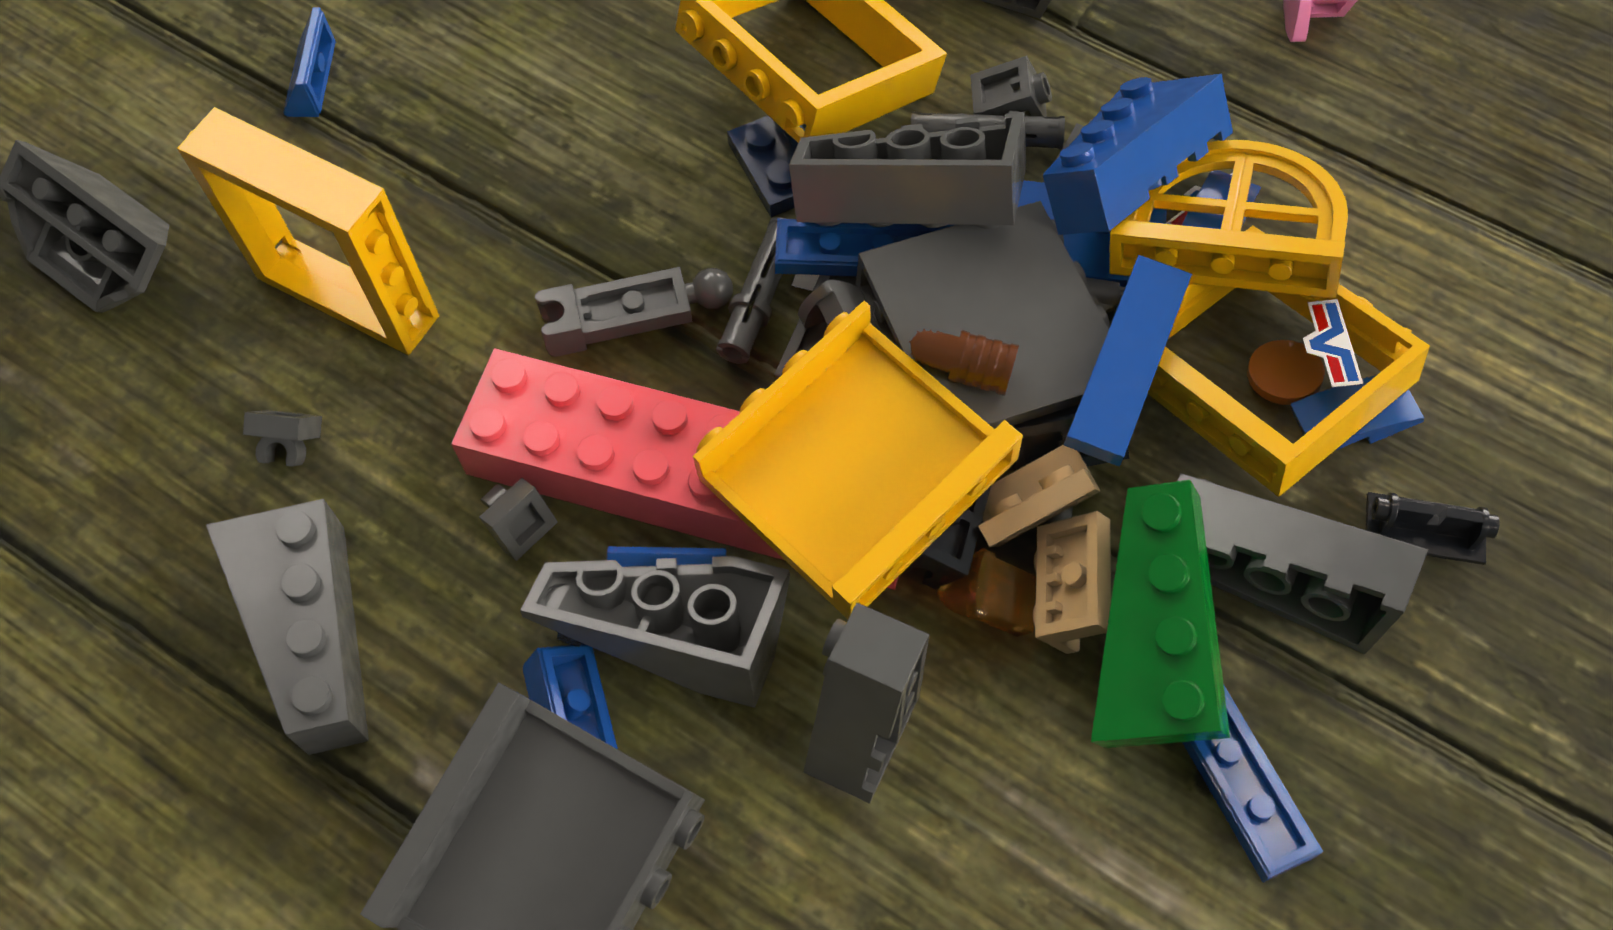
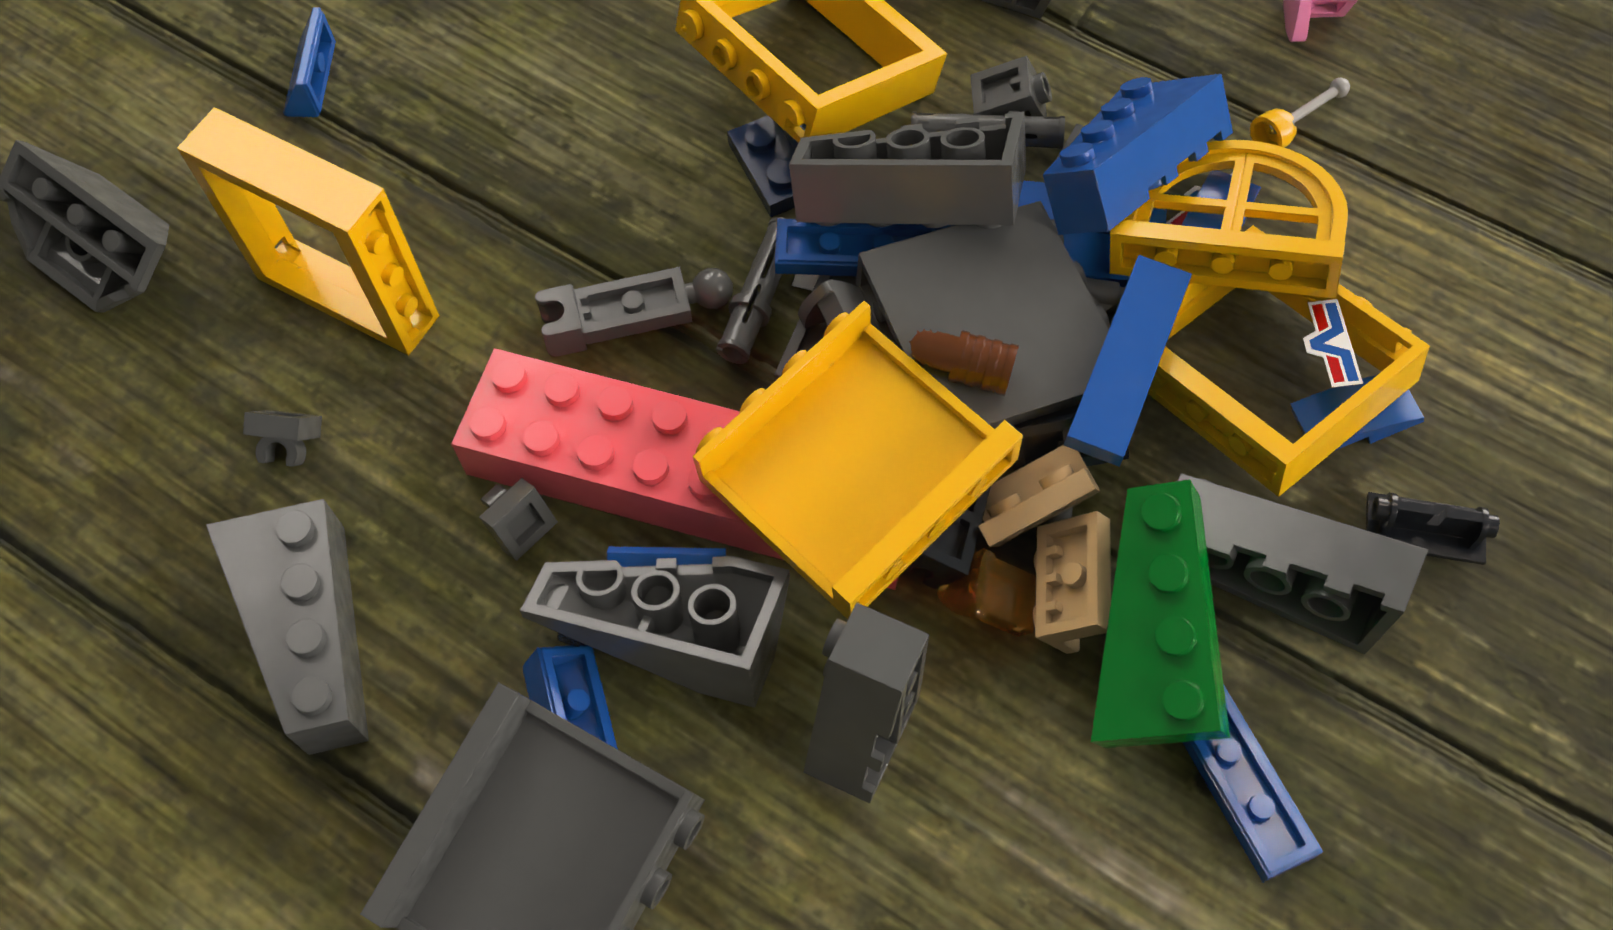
dark orange piece [1247,340,1325,405] -> none
none -> yellow hinge [1250,77,1350,148]

